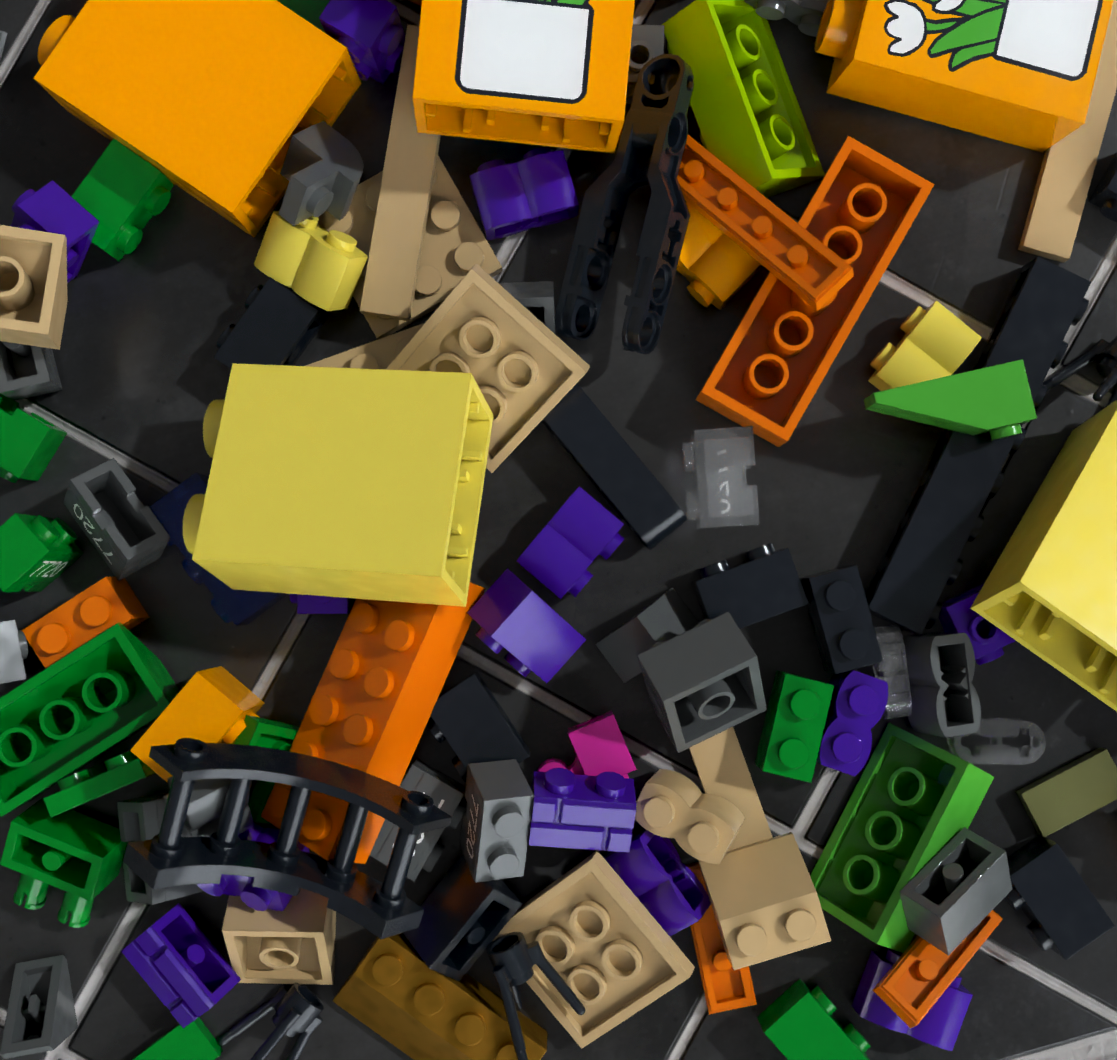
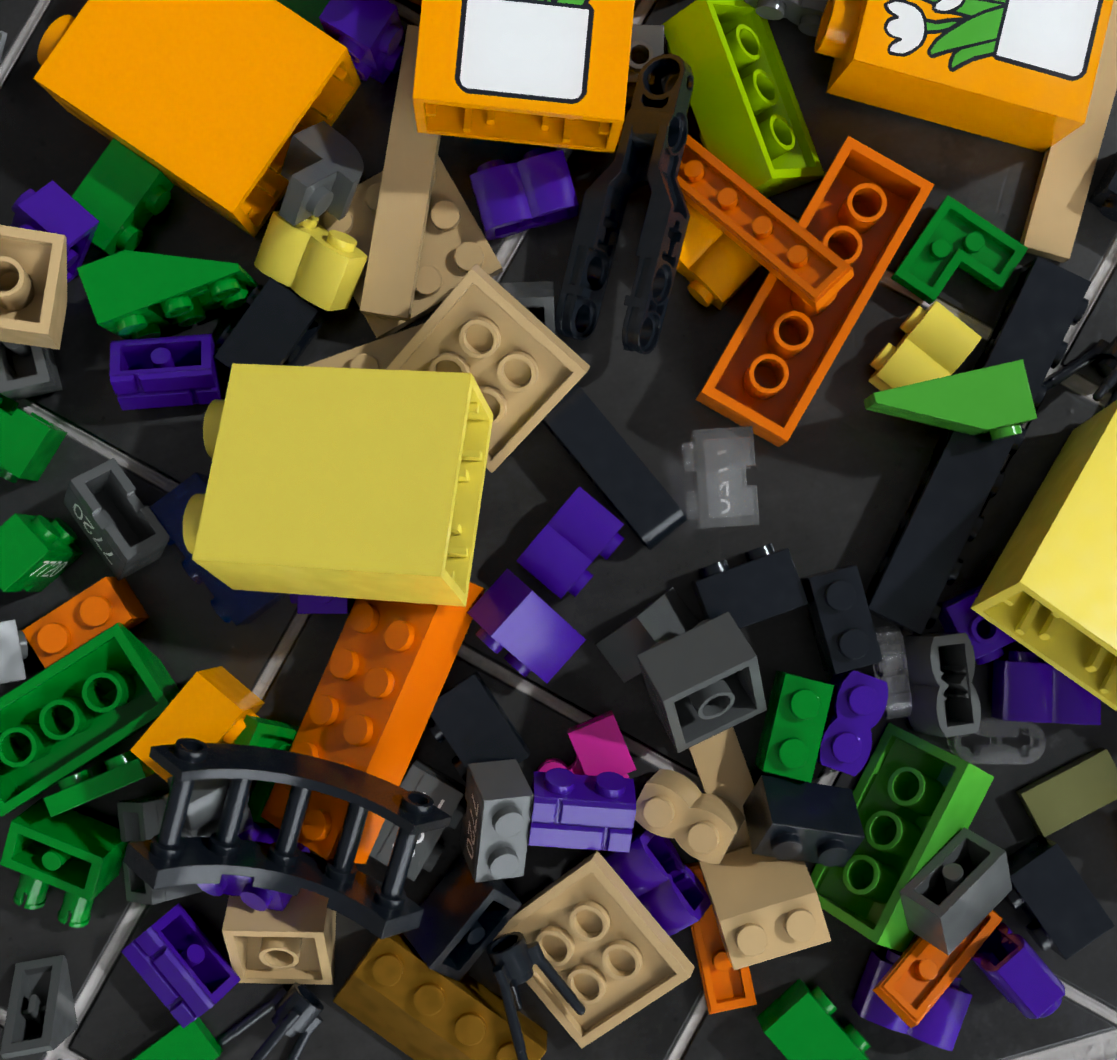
none -> green slope [77,250,259,340]
none -> dark purple brick [109,334,221,410]
none -> black brick [743,775,865,867]
none -> green plate [891,195,1029,305]
none -> dark purple brick [971,922,1065,1019]
none -> dark purple brick [991,651,1101,725]

